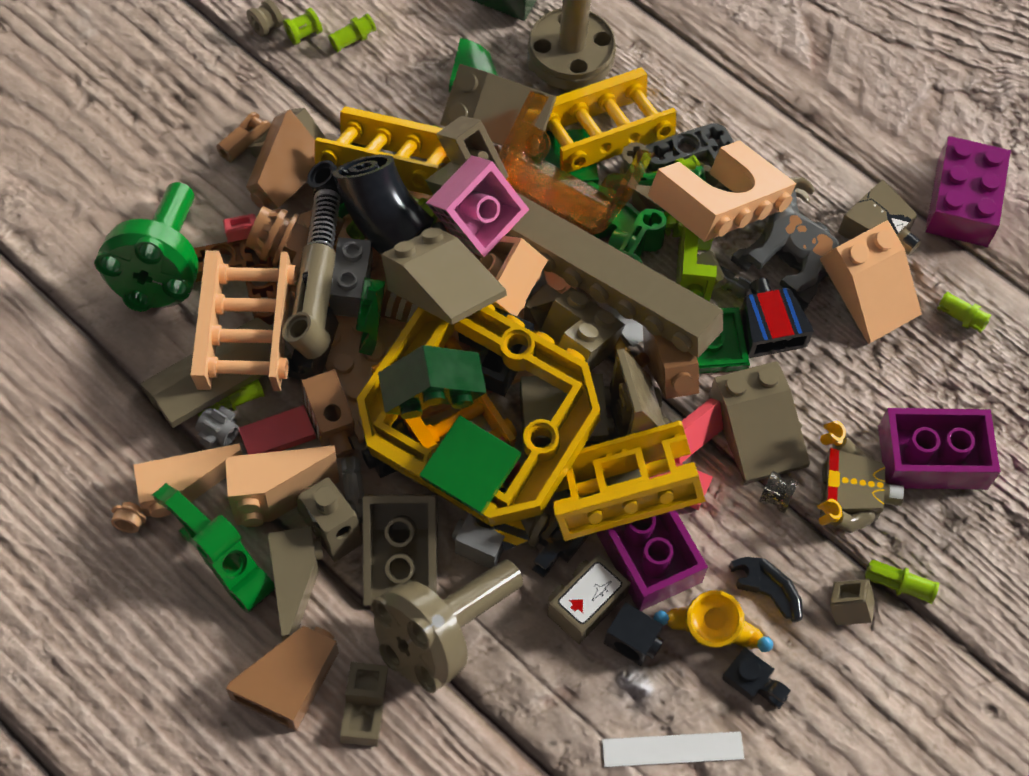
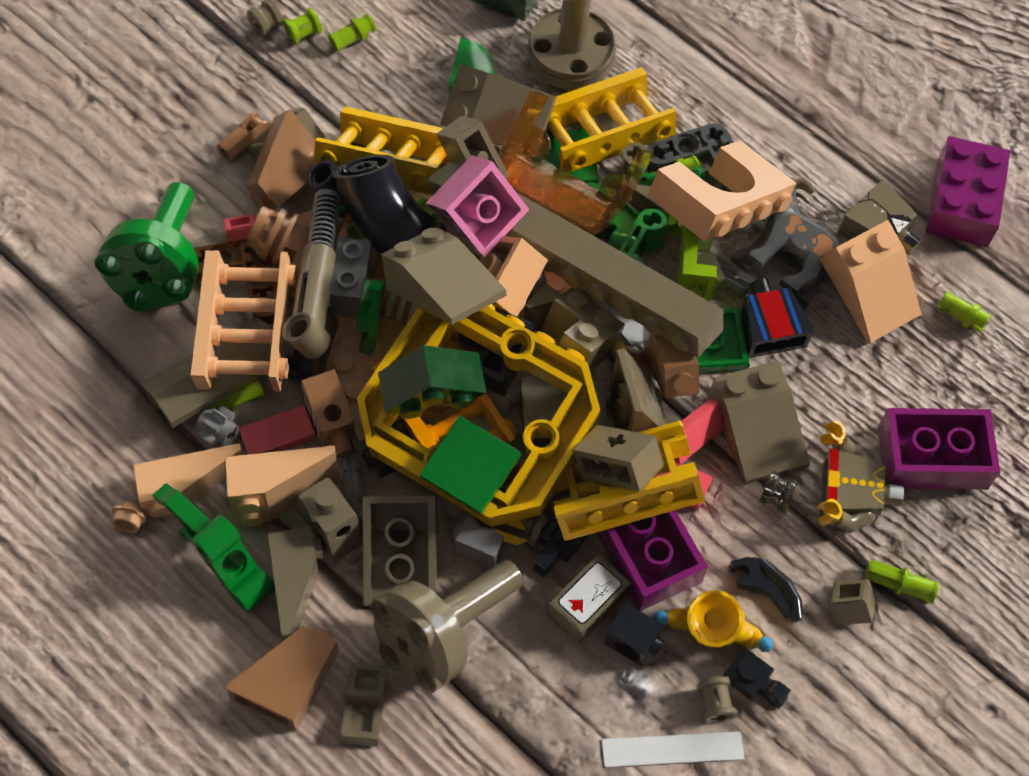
none -> dark tan brick [573,425,664,492]
none -> dark tan bush [697,676,738,723]

